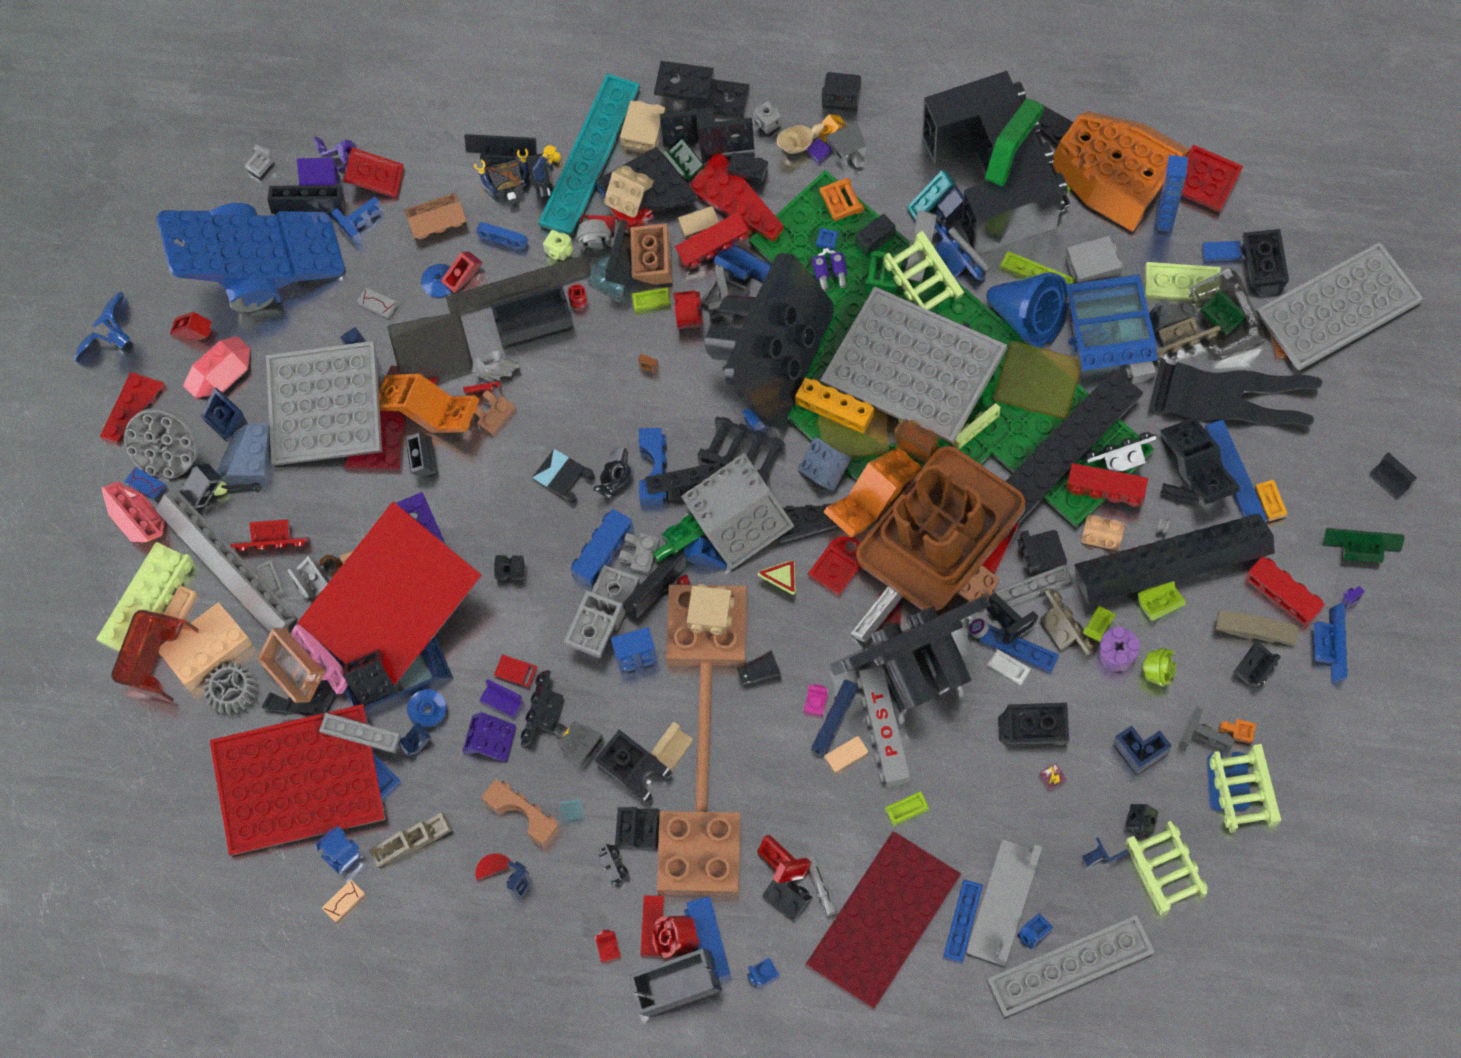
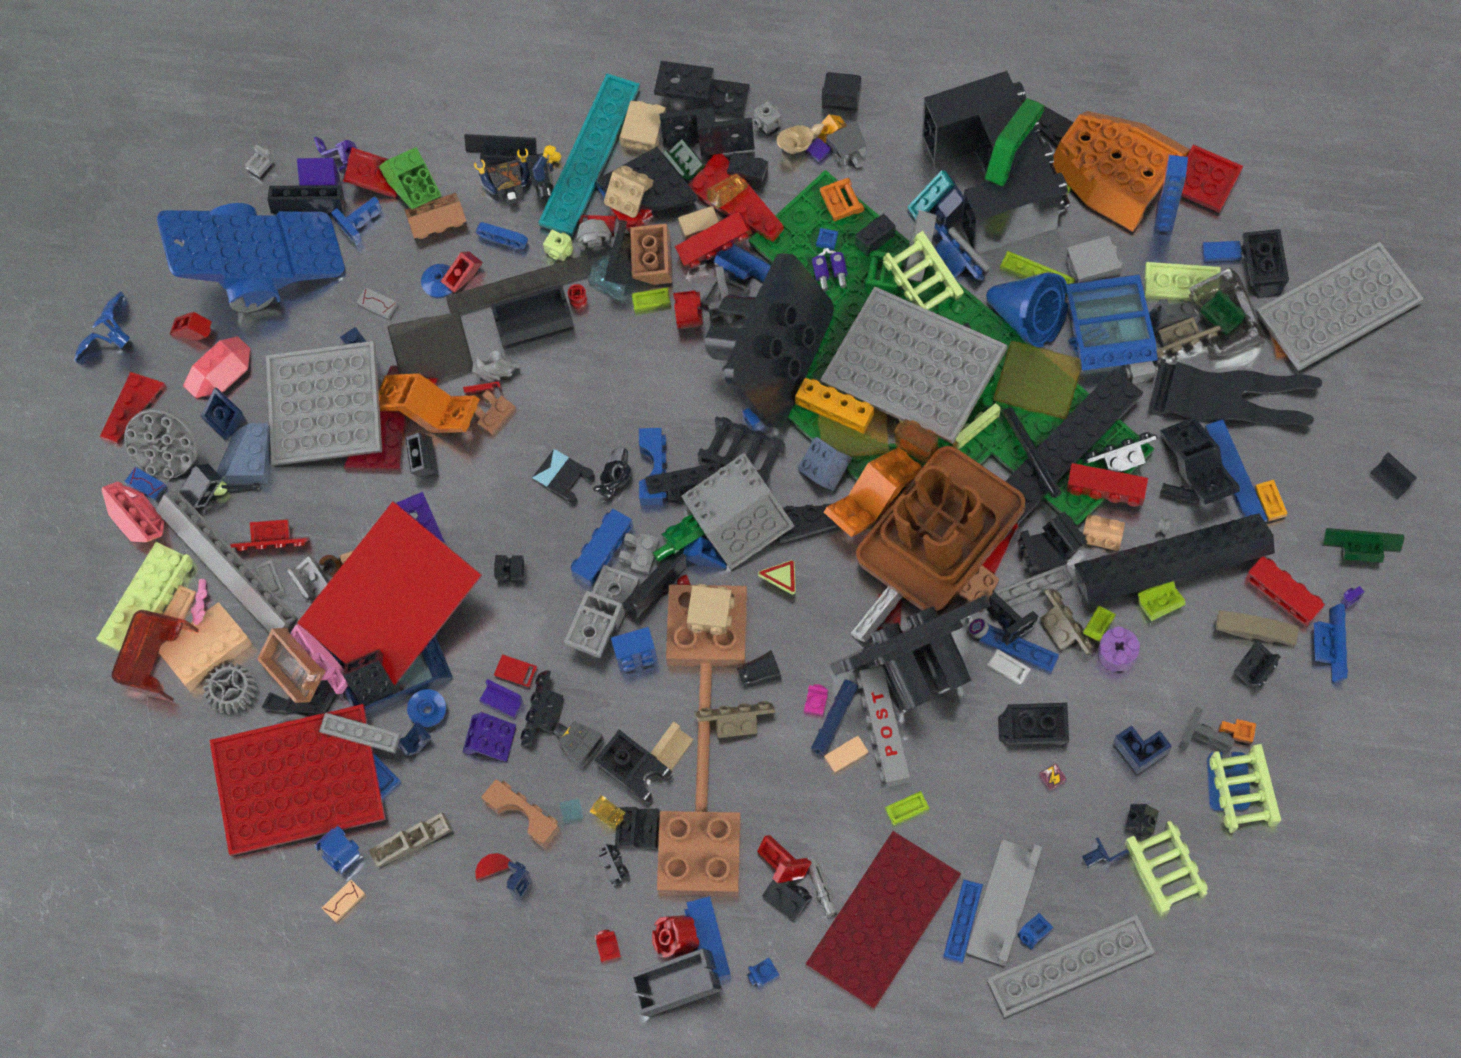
dark orange tile [638,354,659,373] -> none
red tile [640,895,664,957] -> none
red tile [807,536,861,597] -> none
lime cone [1143,647,1176,687] -> none
none -> bright pink animal [191,579,207,625]
none -> bright green slope [379,147,442,209]
none -> clear yellow brick [590,795,625,829]
none -> dark tan bracket [695,701,775,738]
none -> clear yellow slope [707,173,748,208]
none -> black axle [1003,407,1061,498]
none -> black brick [1042,511,1088,559]

